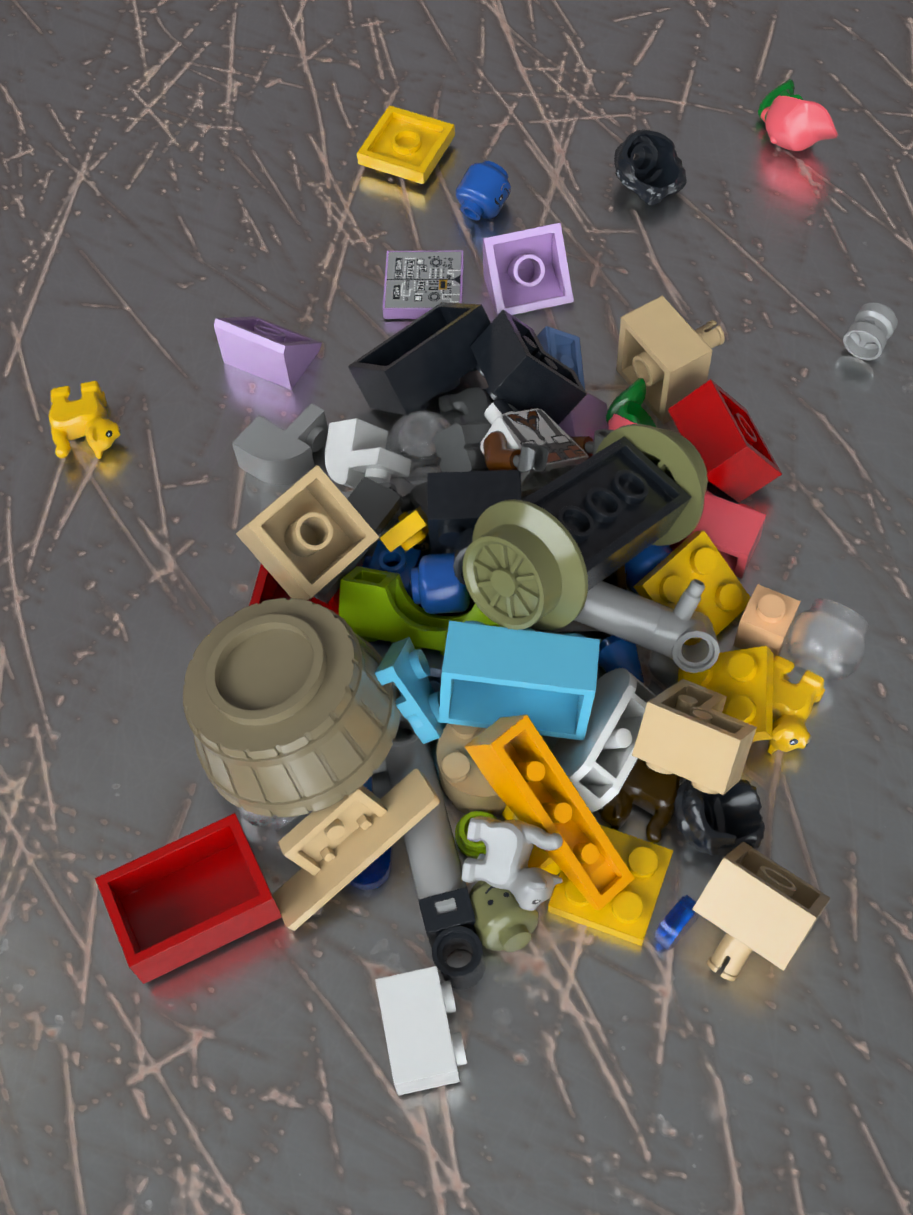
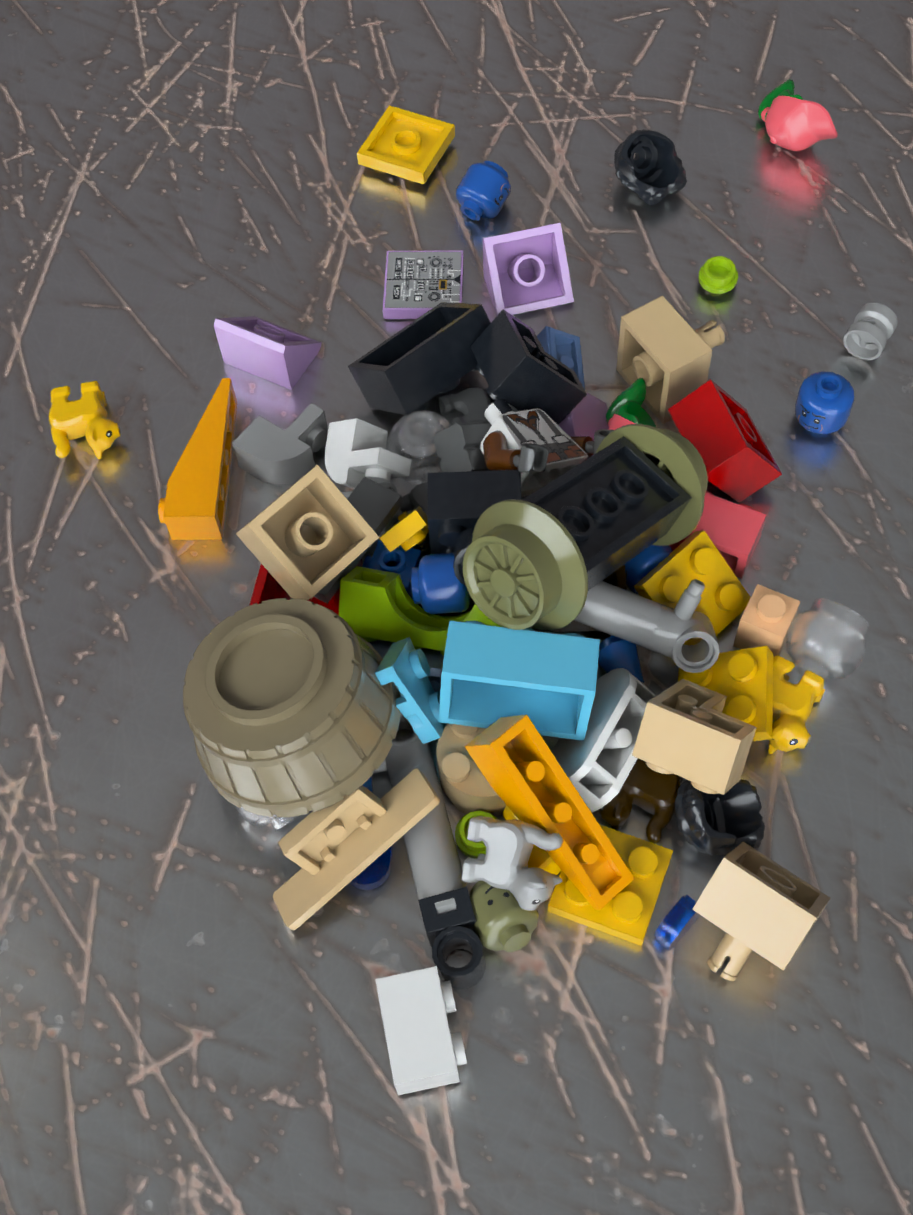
red piece [95,813,281,984] -> none
none -> light orange slope [158,378,238,540]
none -> lime plate [698,256,738,294]
none -> blue head [795,371,854,434]

